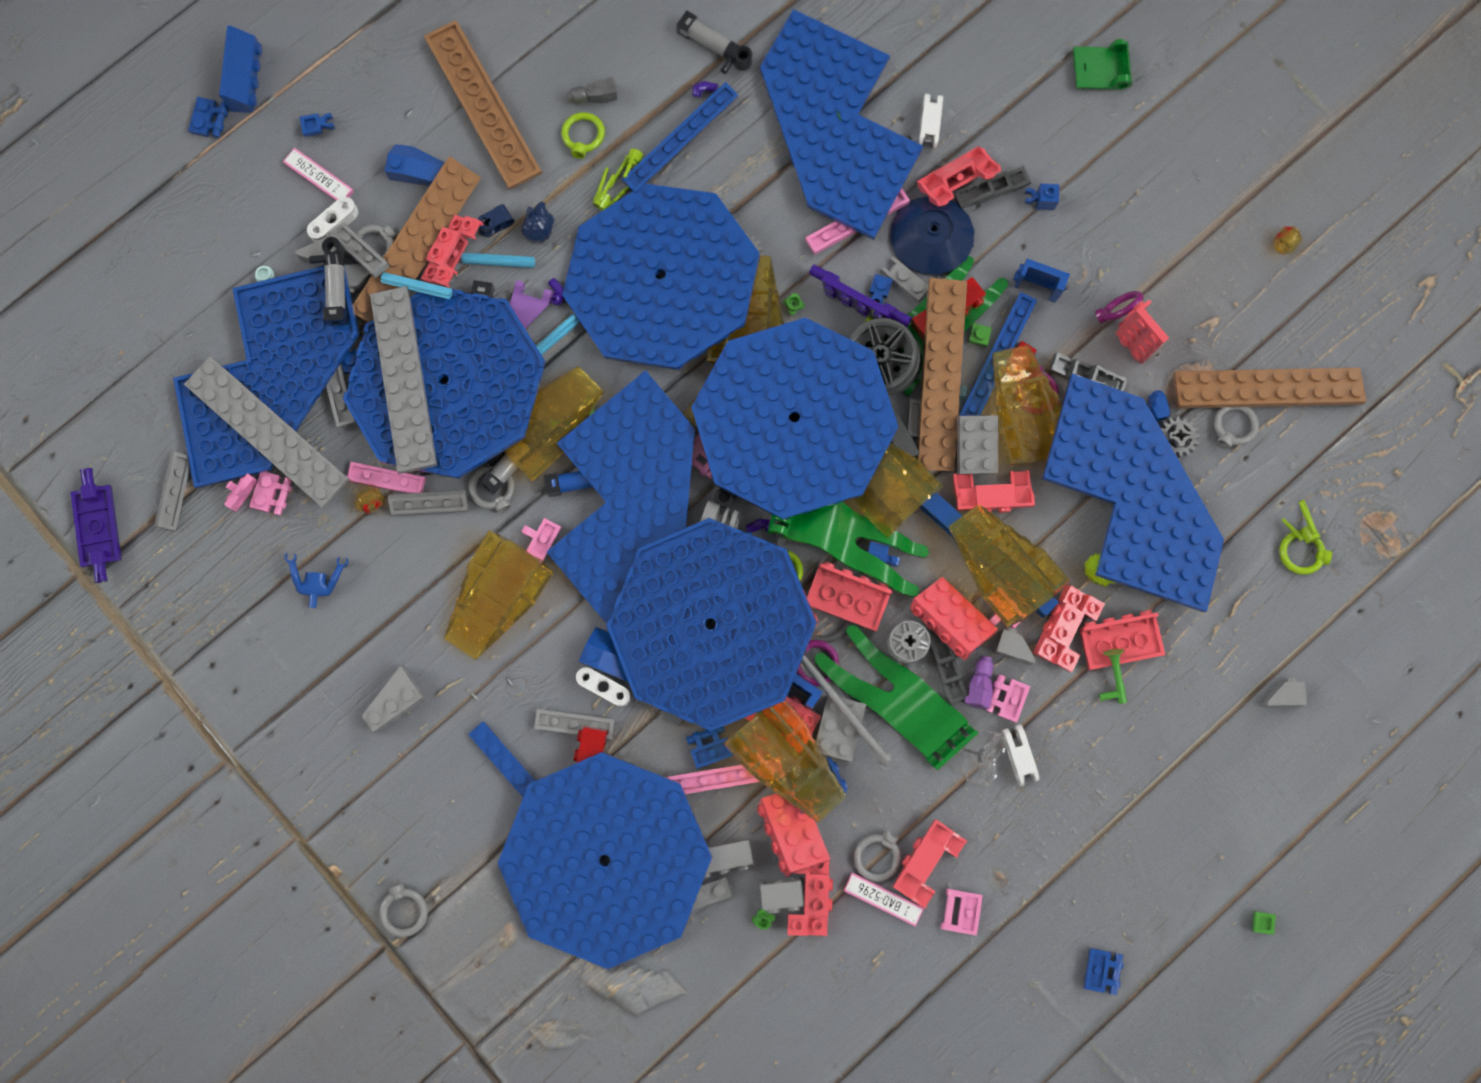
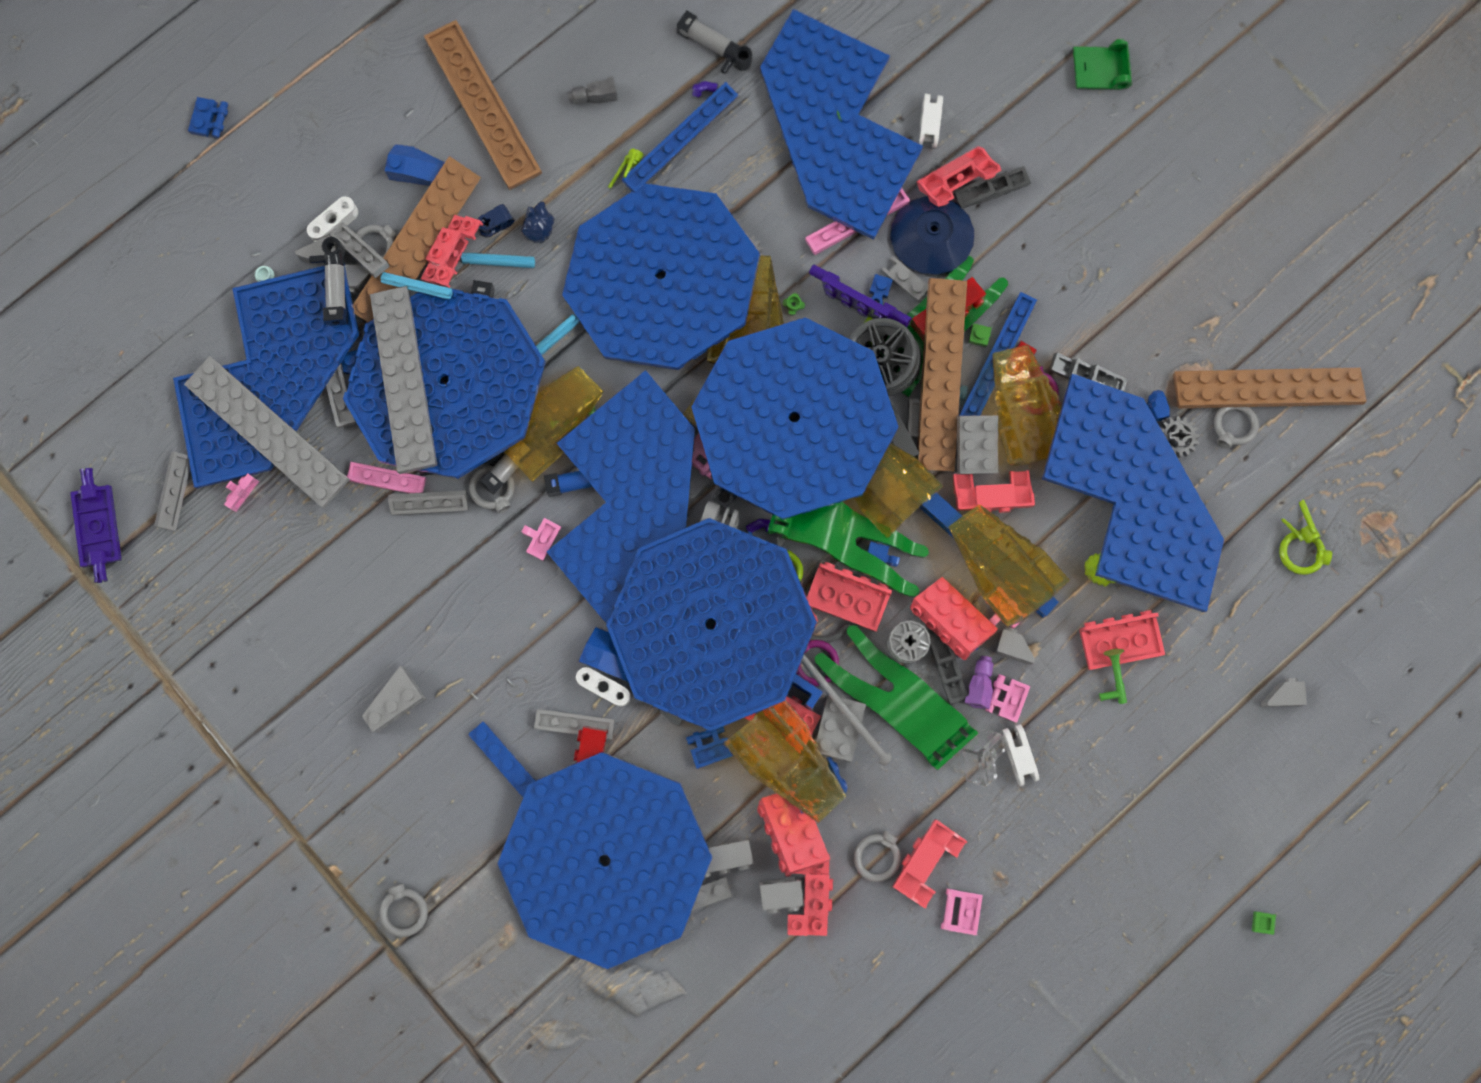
blue slope [219,25,262,113] -> none
bright pink plate [249,472,292,516] -> none
white tile [283,148,354,201] -> none
blue piece [284,553,349,608] -> none
blue plate [300,113,335,137] -> none
clear yellow head [354,486,385,514] -> none
clear yellow wedge [444,530,554,660] -> none
medium lavender flag [510,280,553,329] -> none
dark purple arm [548,278,564,305] -> none
lime piece [561,112,605,159] -> none
lime plant [593,167,629,211] -> none
bright pink plate [665,758,783,794] -> none
bright green plate [752,909,775,930] -> none
white tile [843,872,924,927] -> none
blue panel [1013,258,1070,303] -> none
blue brick [1025,184,1059,210] -> none
coral bracket [1033,585,1105,672] -> none
blue plate [1083,948,1124,995] -> none
magenta piece [1095,291,1144,324] -> none
coral bracket [1115,299,1169,364] -> none
clear yellow head [1273,226,1302,254] -> none

